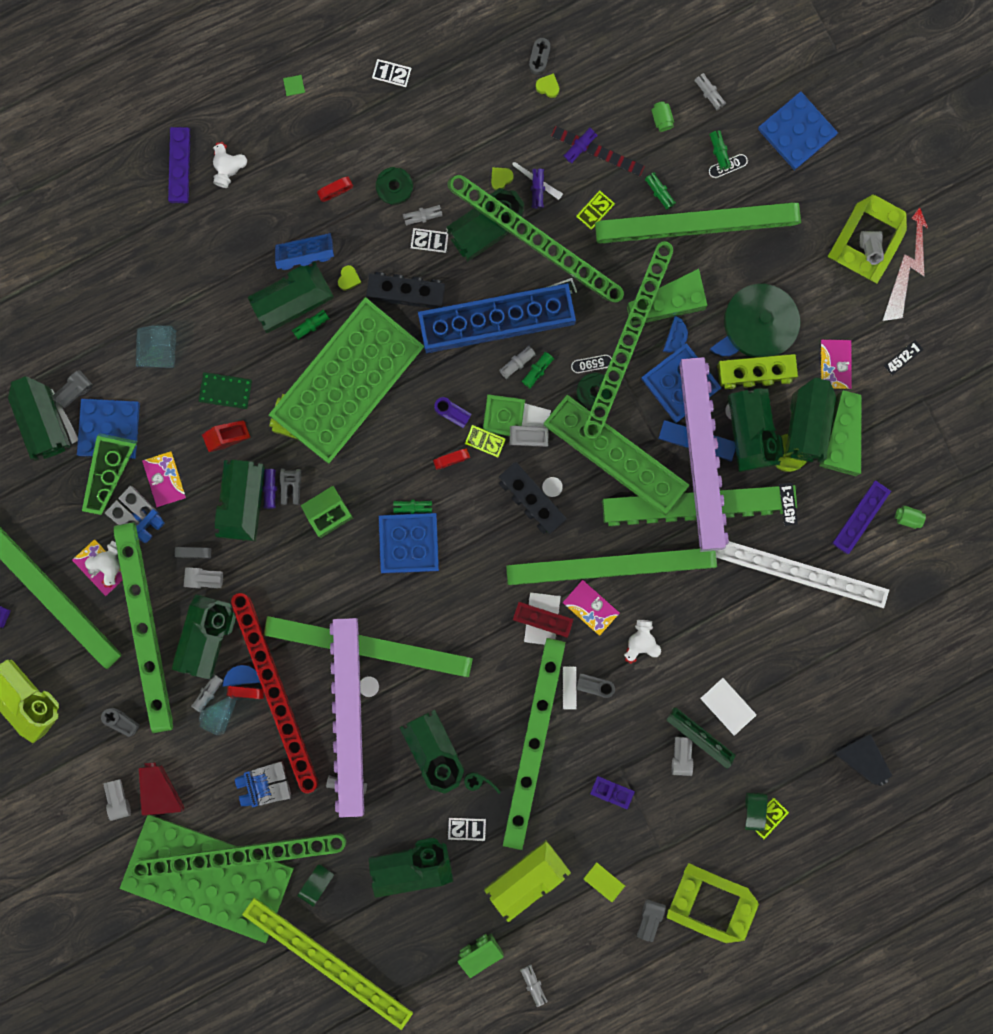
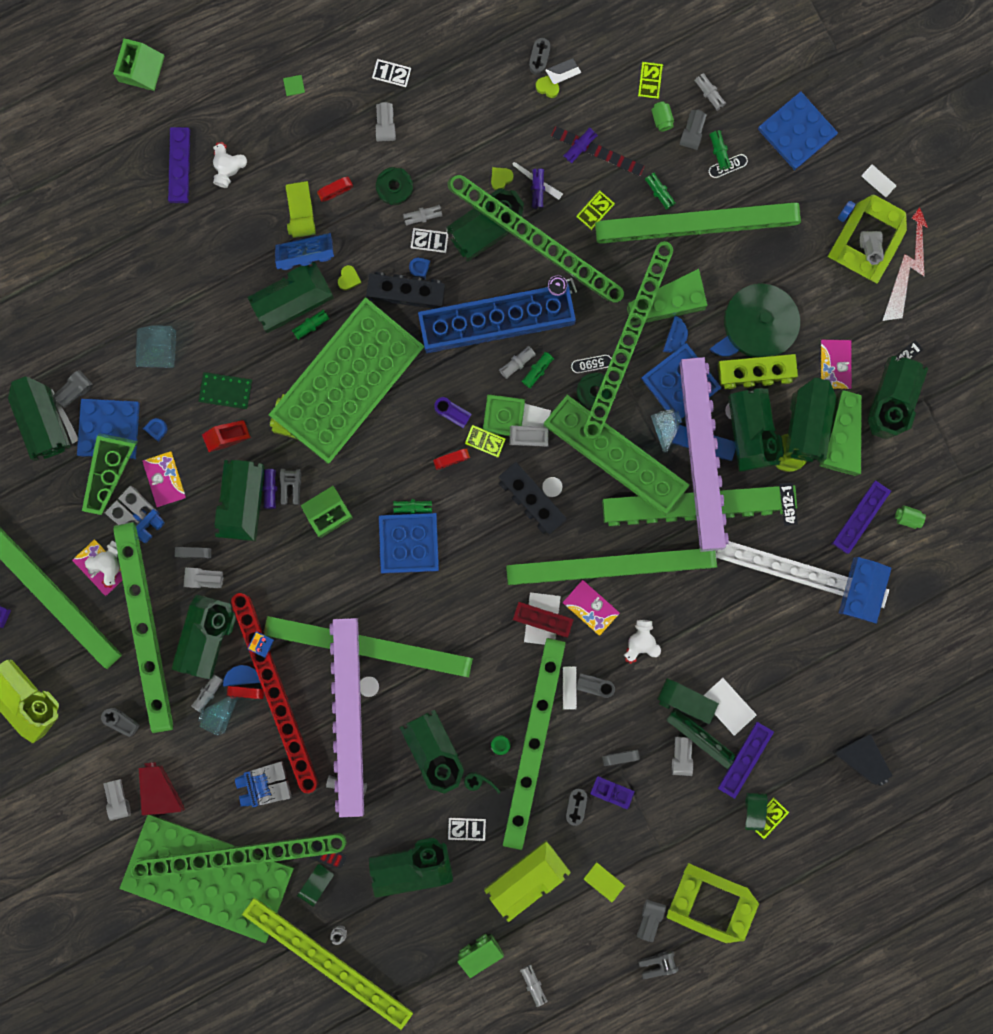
none -> bright green slope [113,38,165,91]
none -> blue tile [143,418,167,442]
none -> blue tile [248,631,274,658]
none -> lime door [286,181,316,238]
none -> black sticker [309,841,346,868]
none -> light grey pin [331,925,347,945]
none -> light grey piece [376,102,396,142]
none -> blue tile [409,257,430,280]
none -> green tile [491,735,510,755]
none -> sticker [546,58,581,84]
none -> black tile [548,275,567,296]
none -> dark grey beam [566,788,587,826]
none -> dark grey beam [602,750,640,766]
none -> clear neon green sticker [638,62,663,99]
none -> dark grey piece [638,951,679,979]
none -> clear light blue slope [651,409,682,453]
none -> dark green door [657,678,719,724]
none -> dark grey piece [679,110,707,150]
none -> dark purple plate [717,721,774,799]
none -> blue tile [838,201,856,222]
none -> blue slope [839,557,892,624]
none -> white sticker [862,165,896,197]
none -> dark green brick [868,356,928,439]

